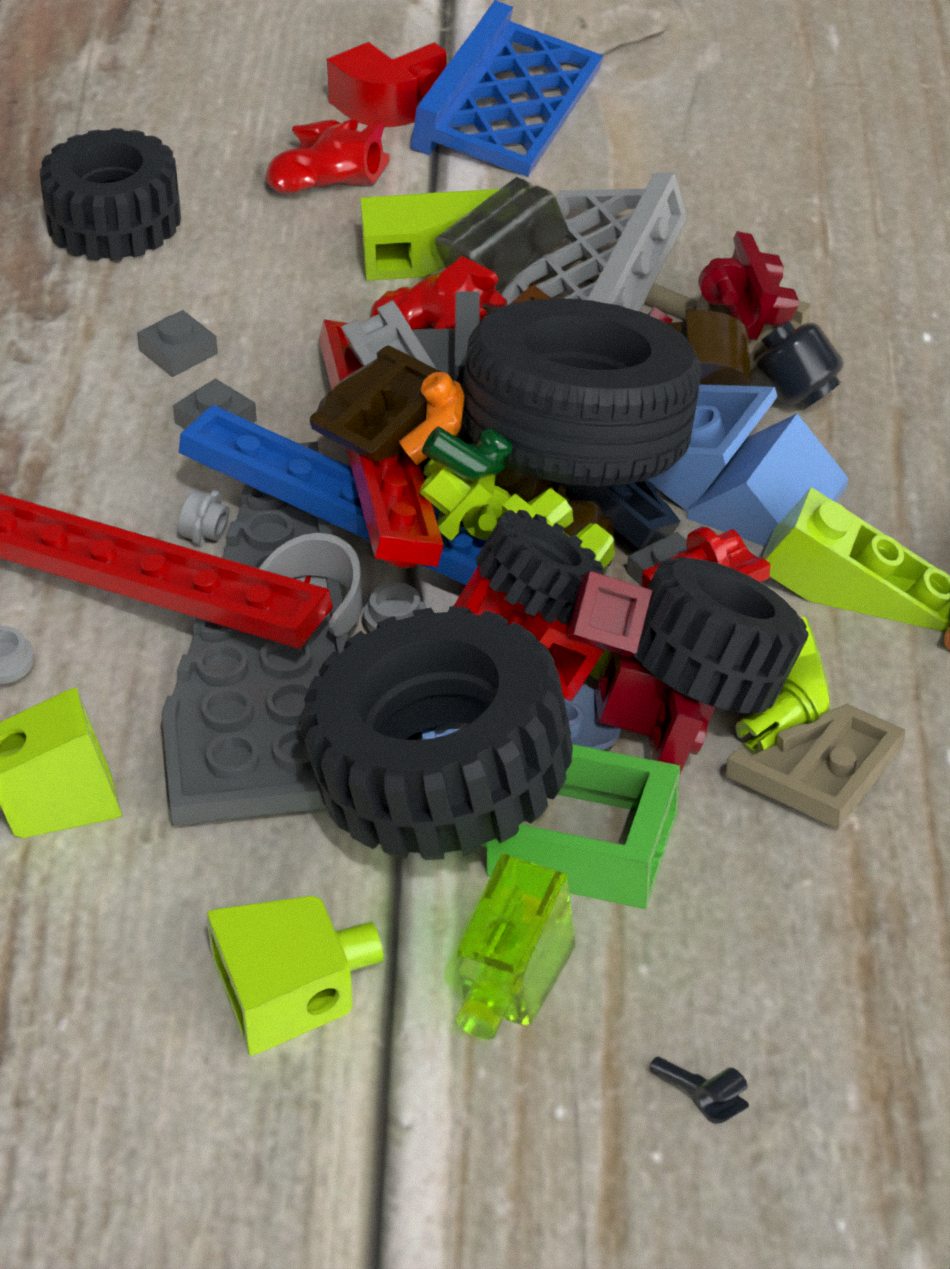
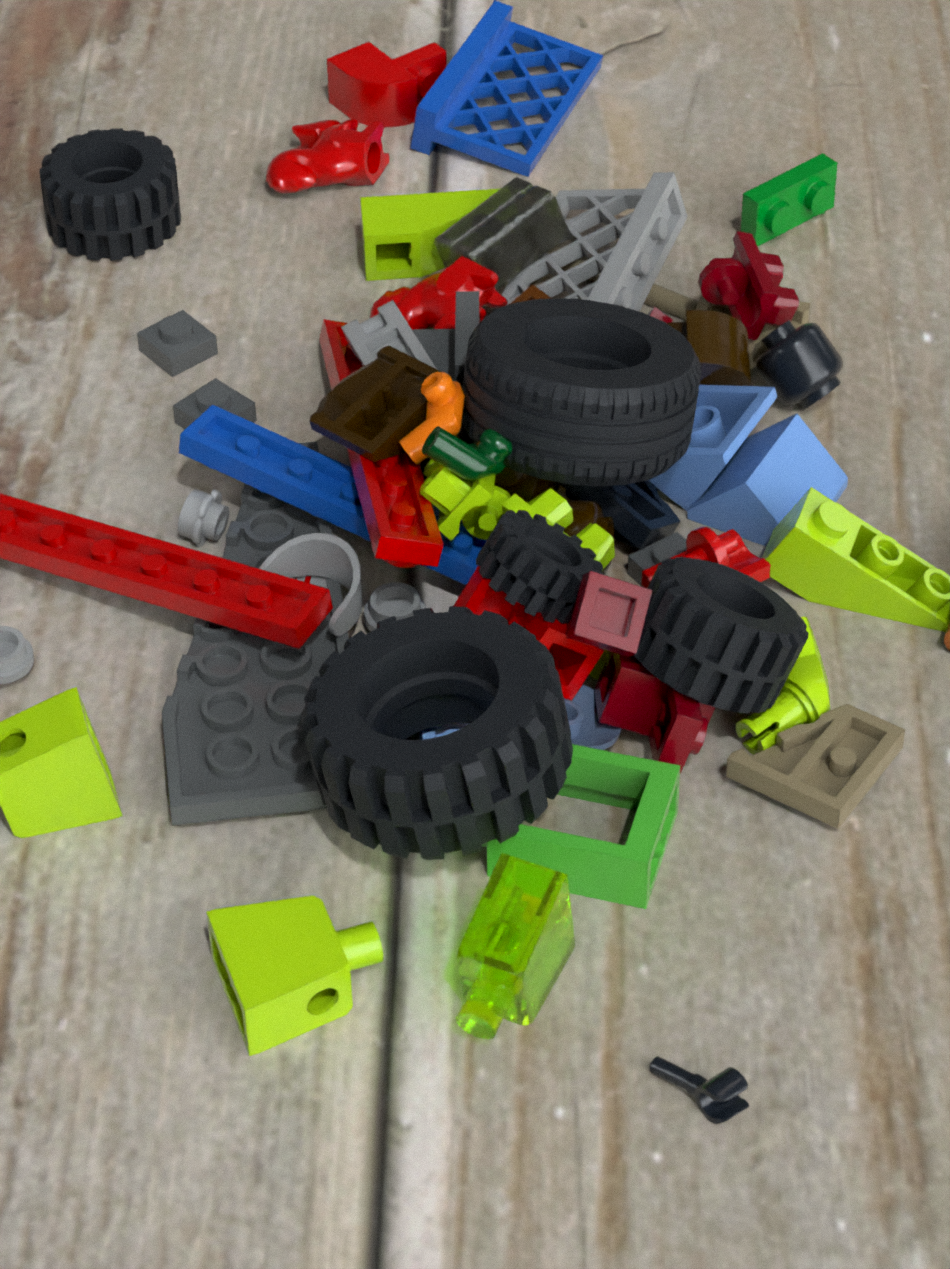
none -> green plate [741,153,838,246]

